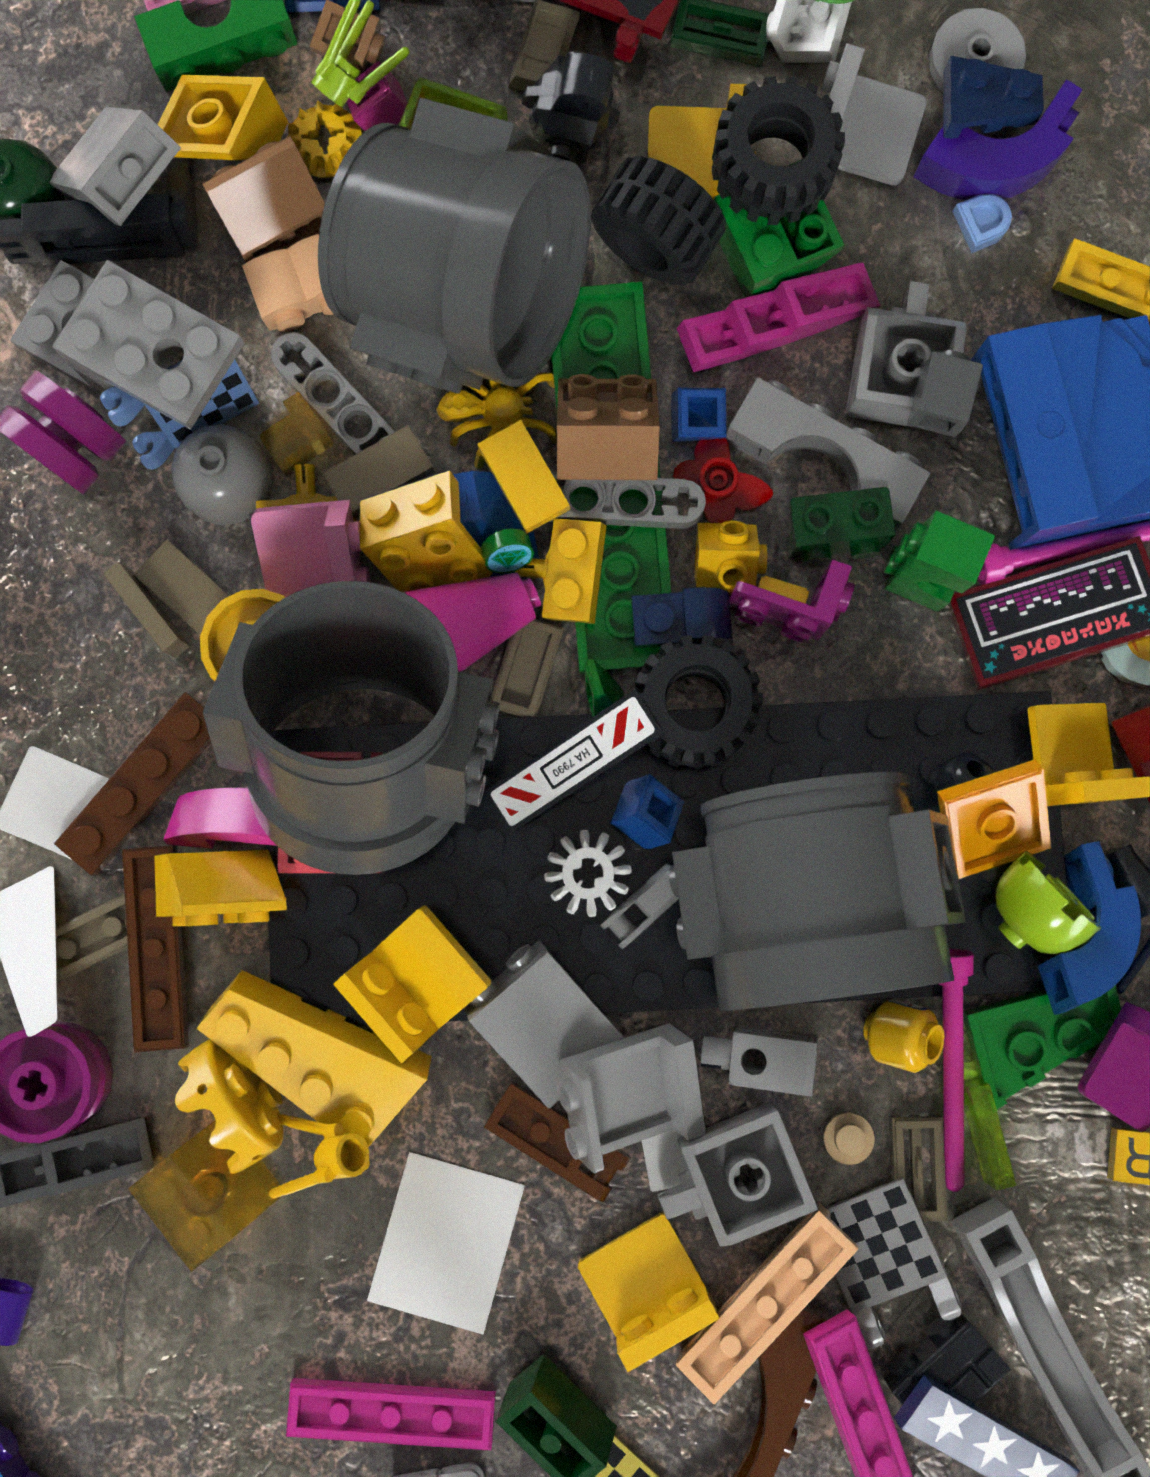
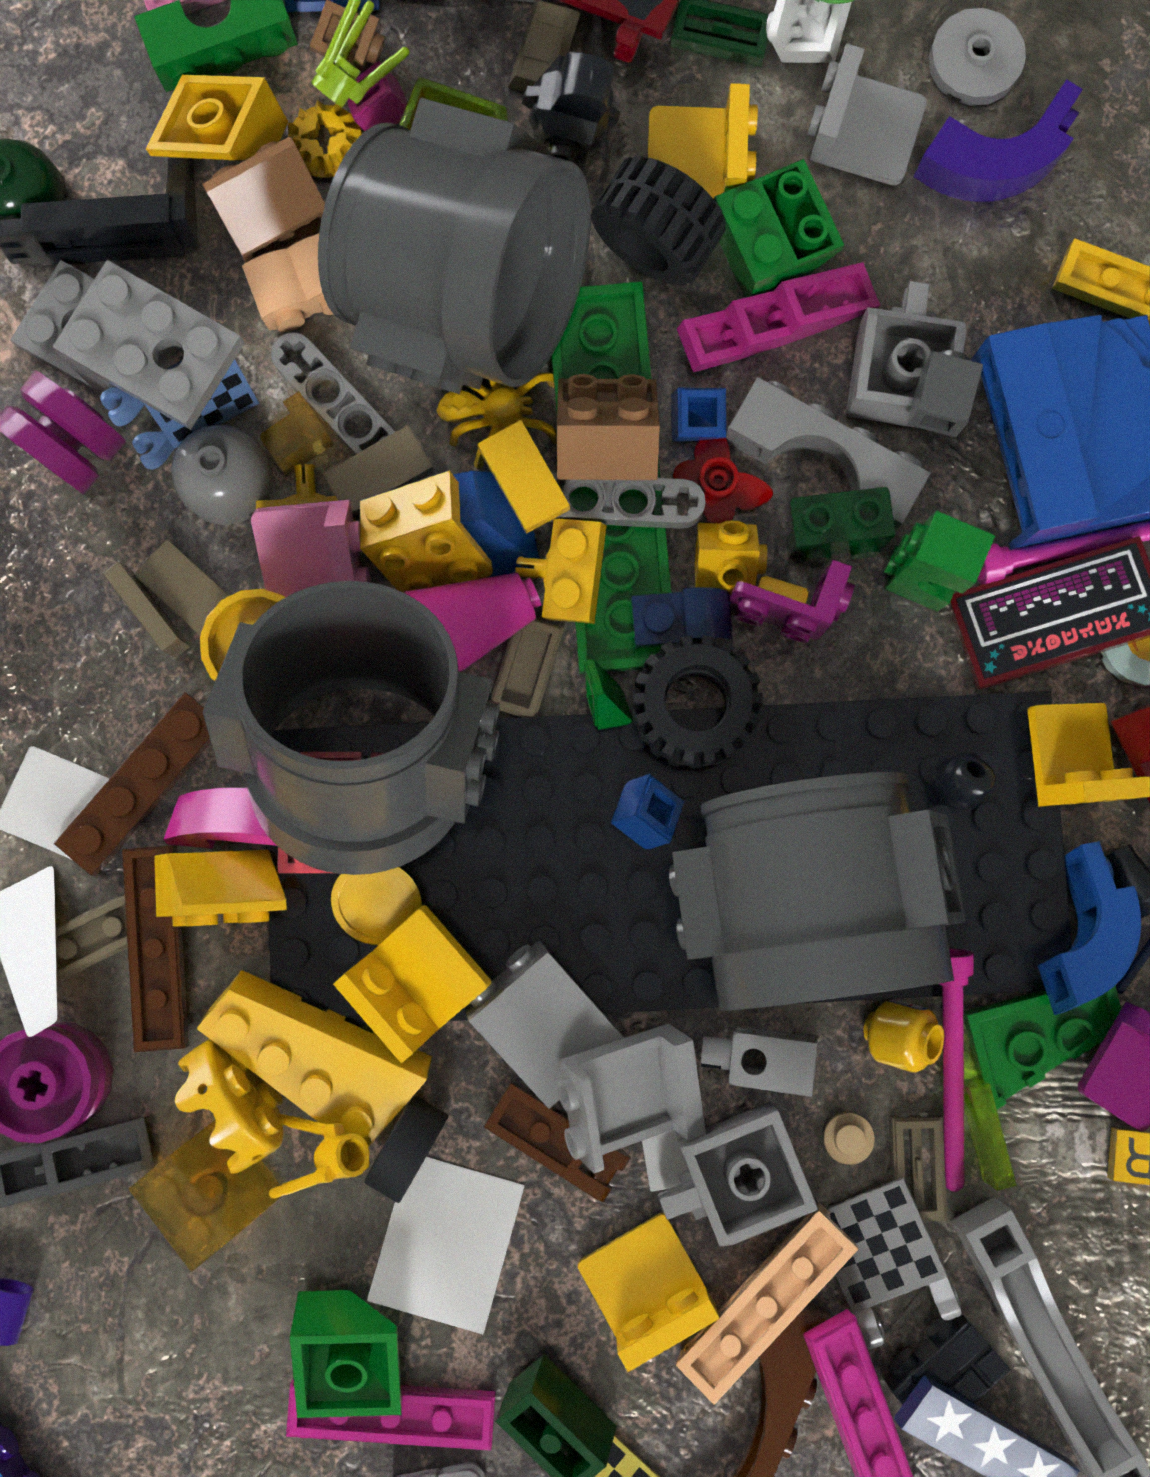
light grey panel [49,107,181,226] -> none
green tile [481,528,534,574] -> none
sticker [484,689,663,834] -> none
white gear [544,830,632,917] -> none
light grey bar [600,863,679,949] -> none
black tyre [712,76,845,225] -> none
light orange tile [937,759,1051,879] -> none
dark blue wing [943,55,1044,139] -> none
light blue tile [952,194,1012,253] -> none
lime cylinder [995,851,1101,955] -> none
none -> green slope [289,1290,402,1418]
none -> yellow piece [331,867,422,945]
none -> black tyre [364,1096,449,1203]

